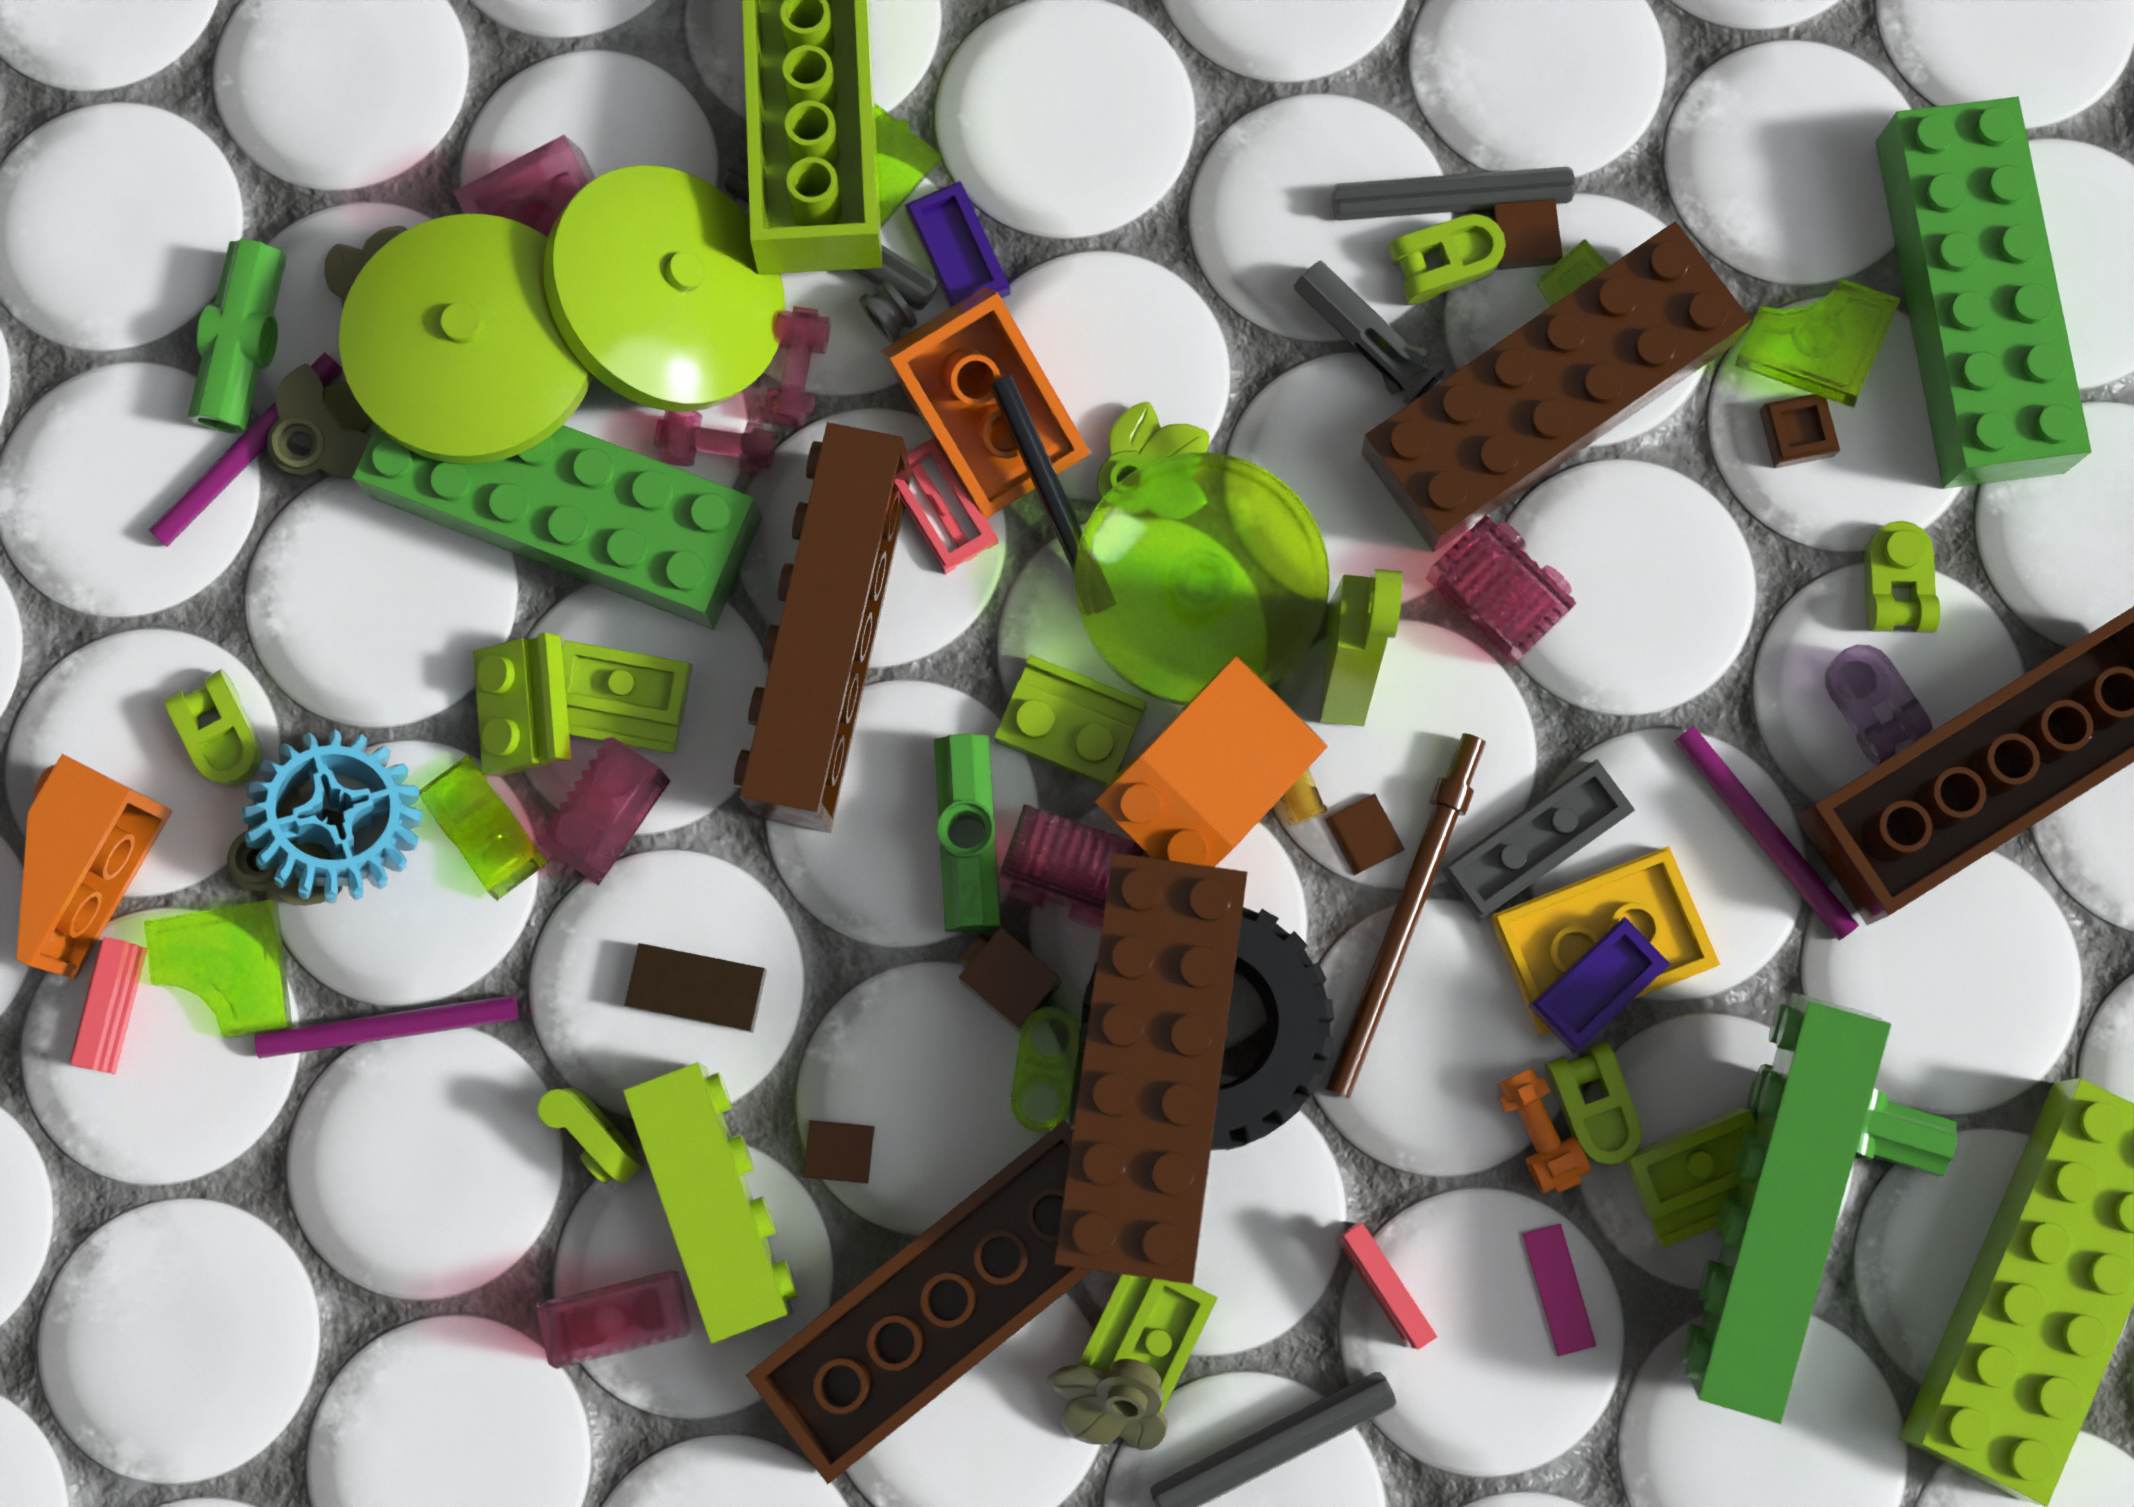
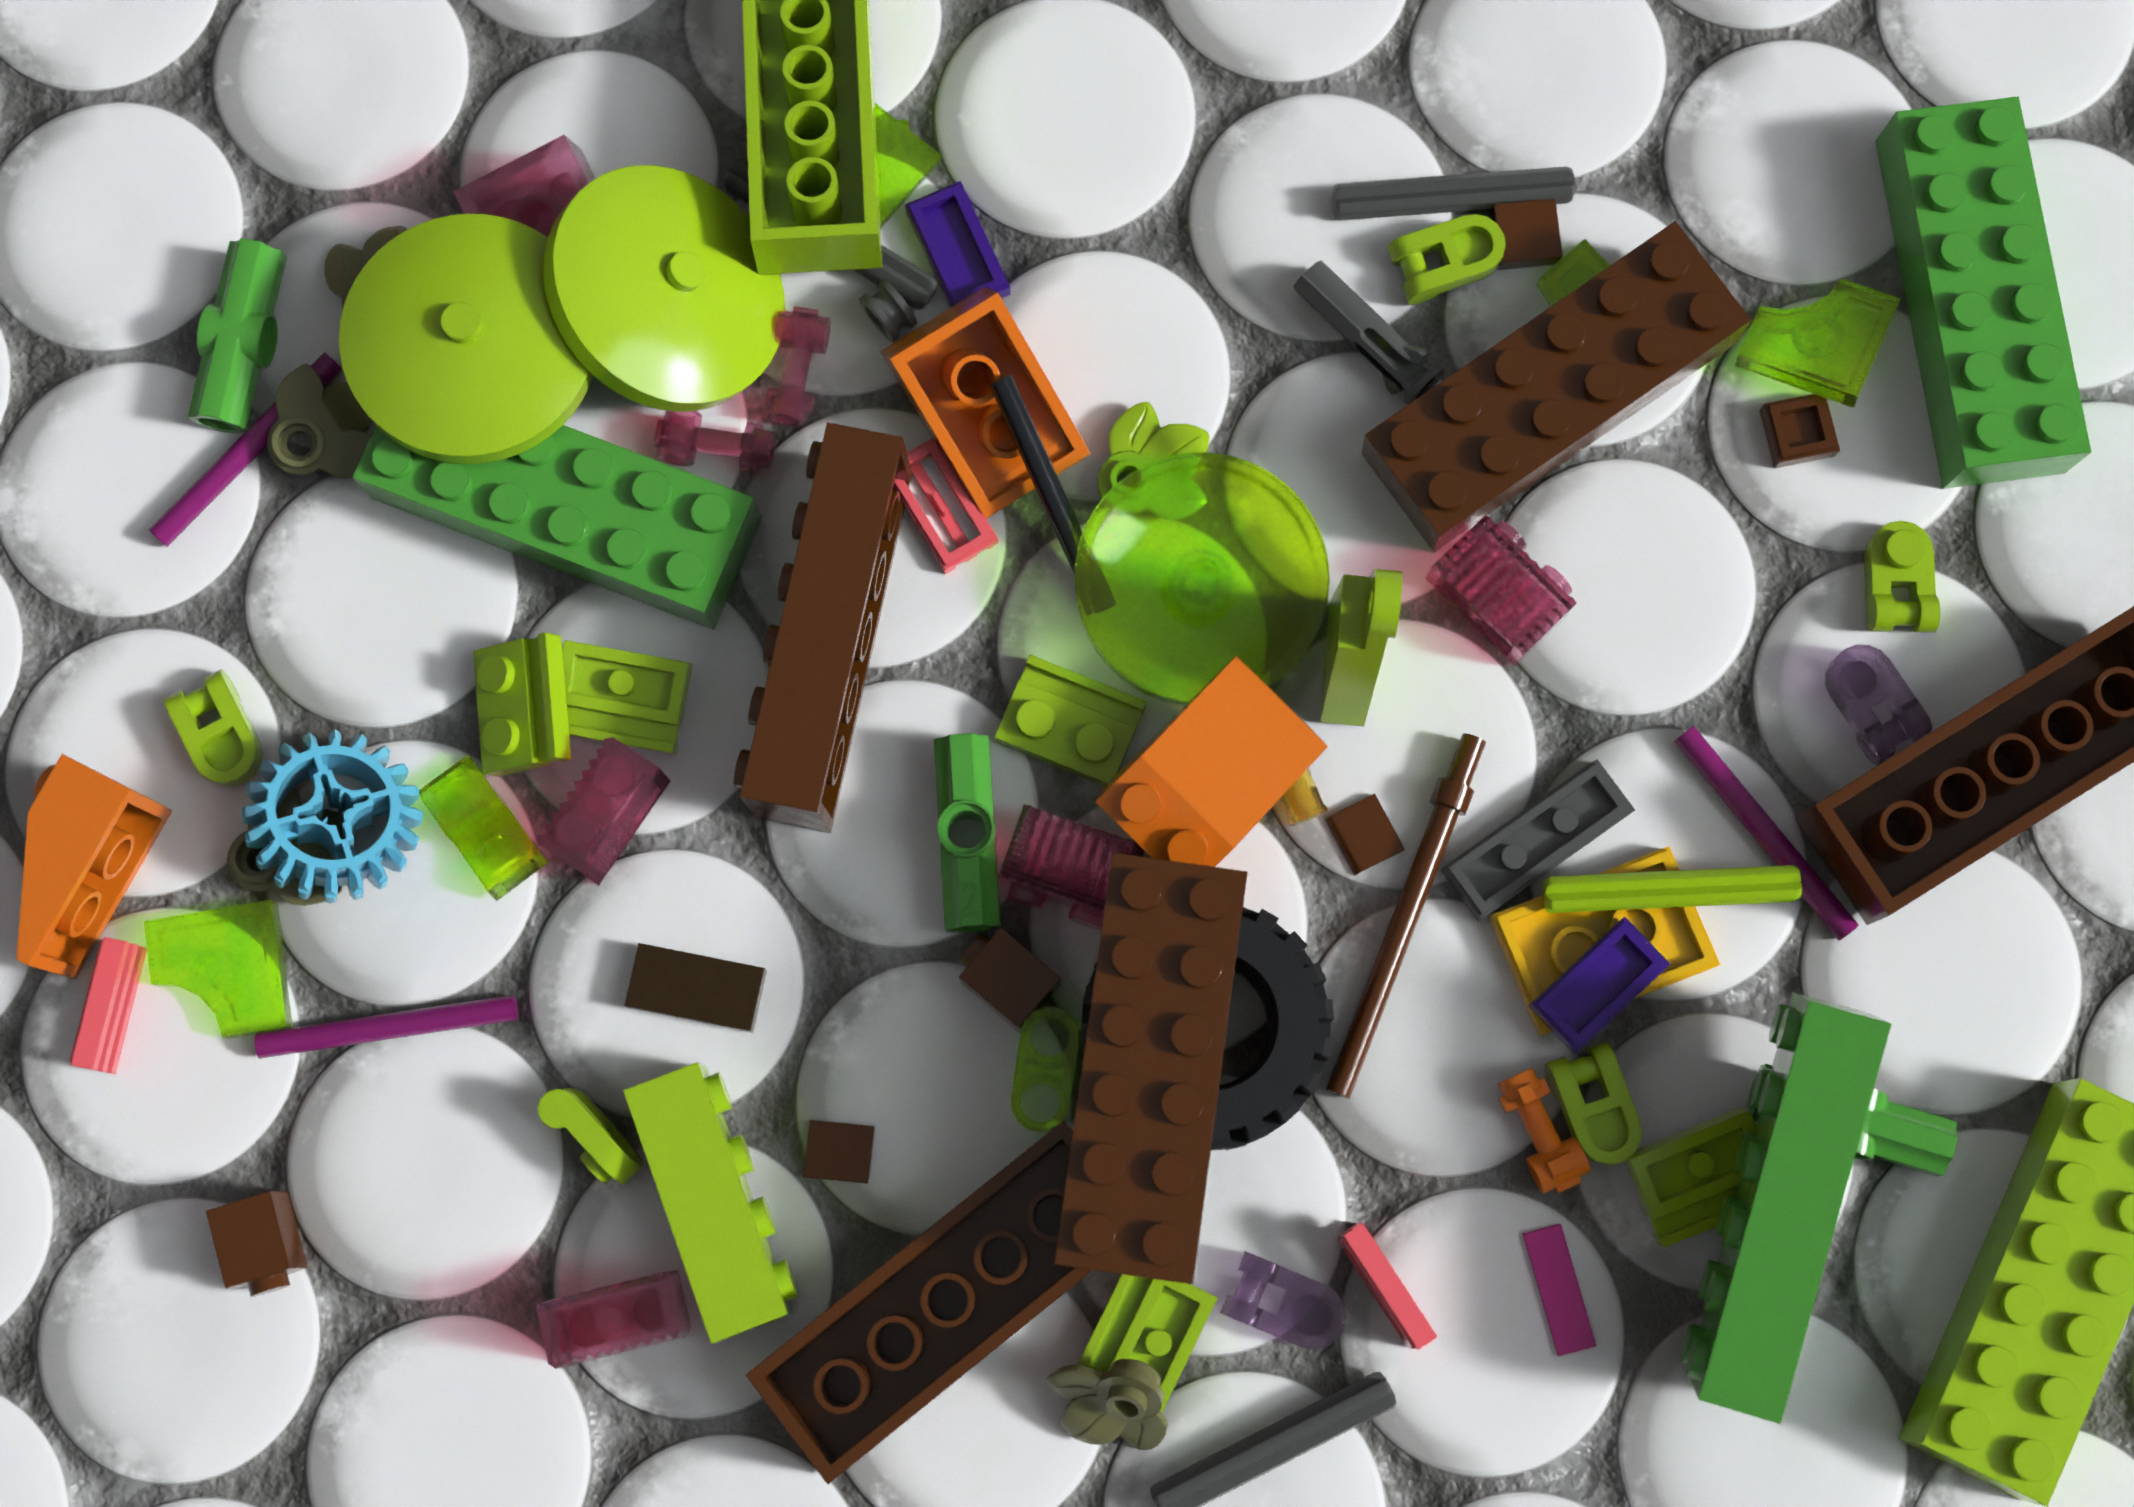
none -> reddish brown brick [206,1191,308,1297]
none -> clear purple plate [1220,1251,1347,1350]
none -> lime axle [1542,865,1802,913]

